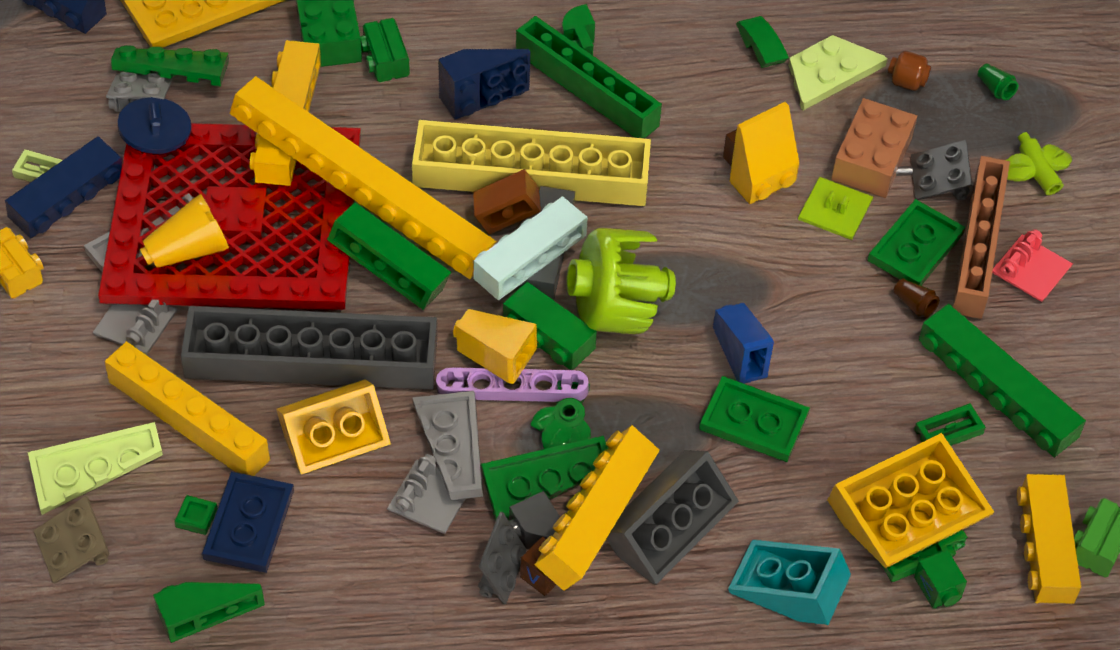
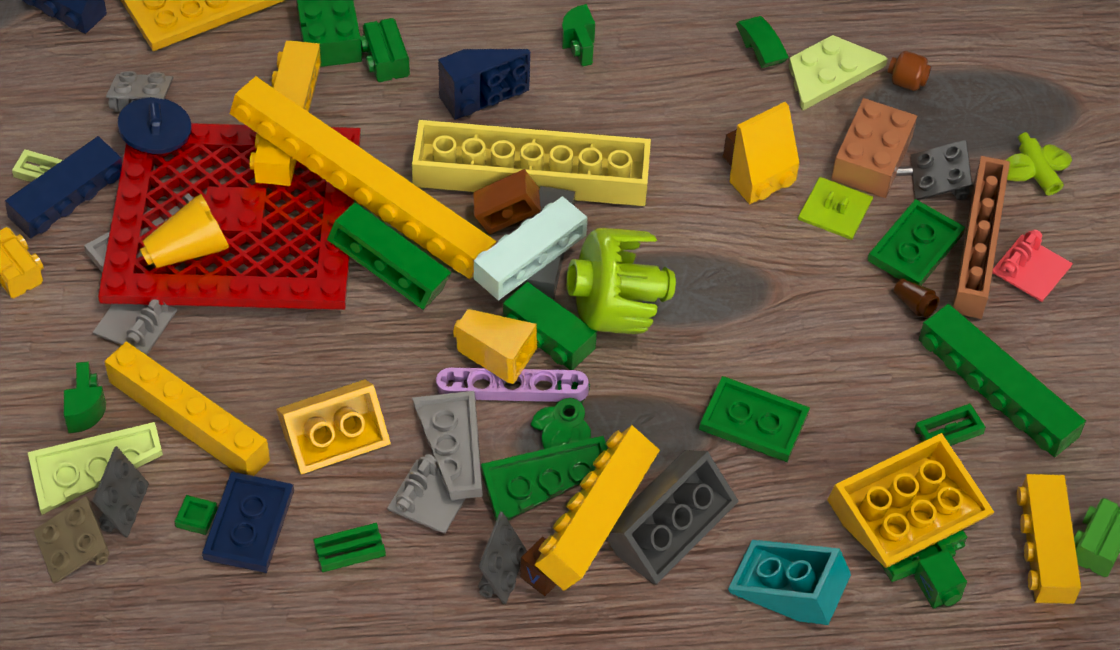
green wing [111,45,229,87] -> none
green slope [153,582,265,643] -> none
dark grey brick [181,306,438,389] -> none
dark grey slope [509,491,560,549] -> none
green brick [516,16,662,139] -> none
blue slope [713,303,774,384] -> none
green cone [977,63,1019,100] -> none
none -> green brick [64,361,106,433]
none -> dark grey hinge [92,446,149,537]
none -> green tile [313,522,386,573]

